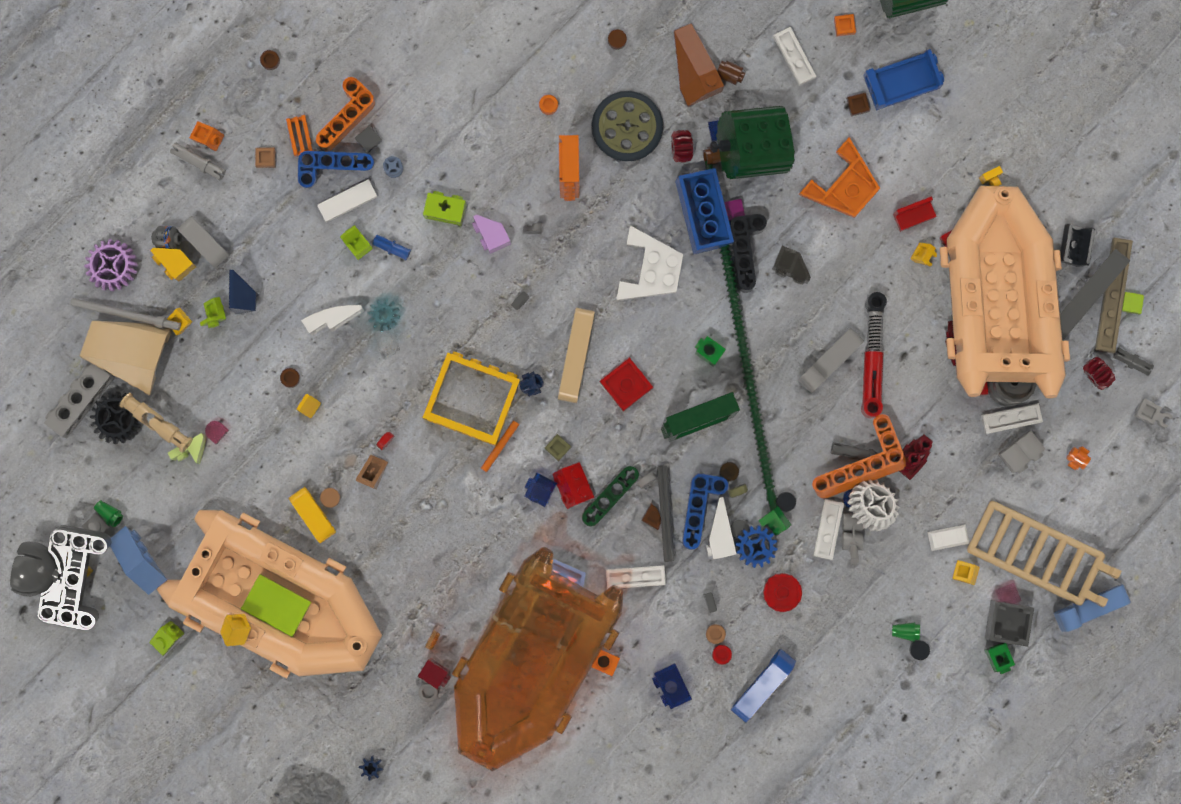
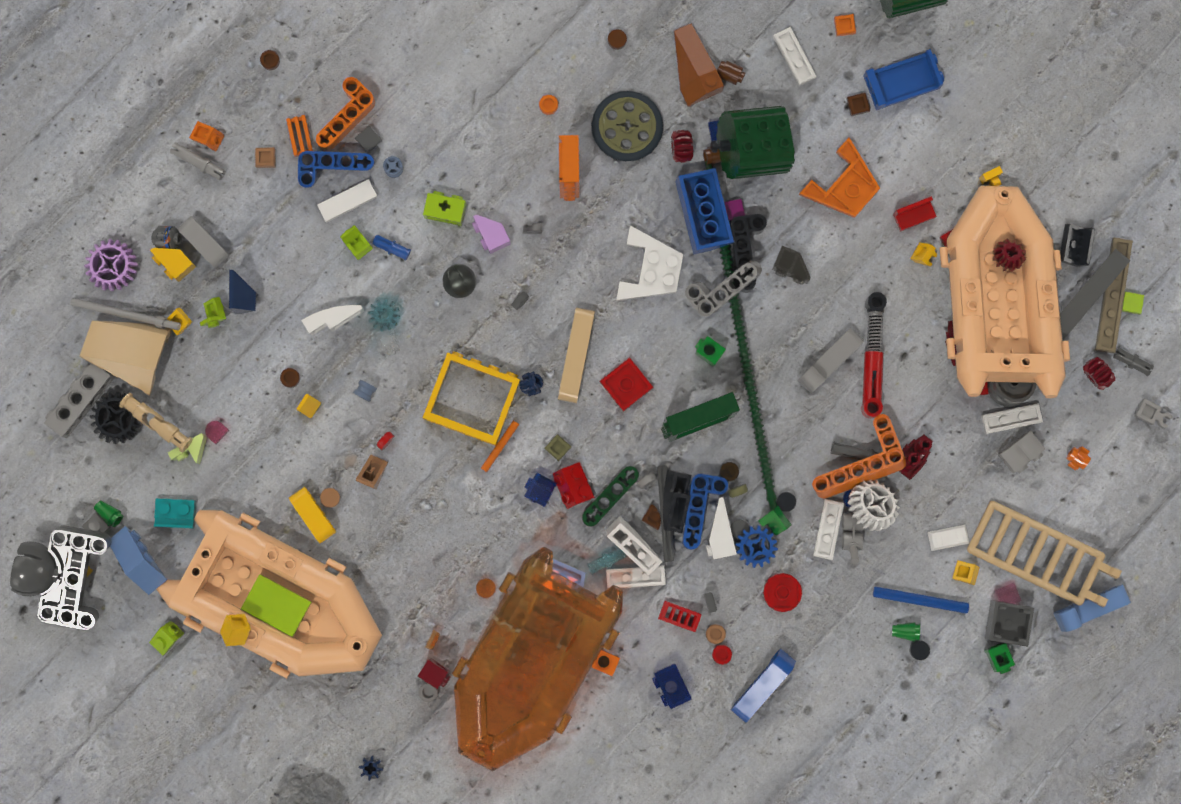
none -> teal plate [154,498,196,529]
none -> sand blue wheel [353,379,377,402]
none -> pearl dark grey piece [443,264,476,298]
none -> clear orange tile [476,578,496,598]
none -> clear light blue pin [586,548,627,575]
none -> white slope [606,516,662,575]
none -> red slope [658,600,702,632]
none -> black slope [663,469,692,533]
none -> light grey beam [685,261,762,316]
none -> blue axle [873,587,969,613]
none -> dark red gear [992,238,1026,272]

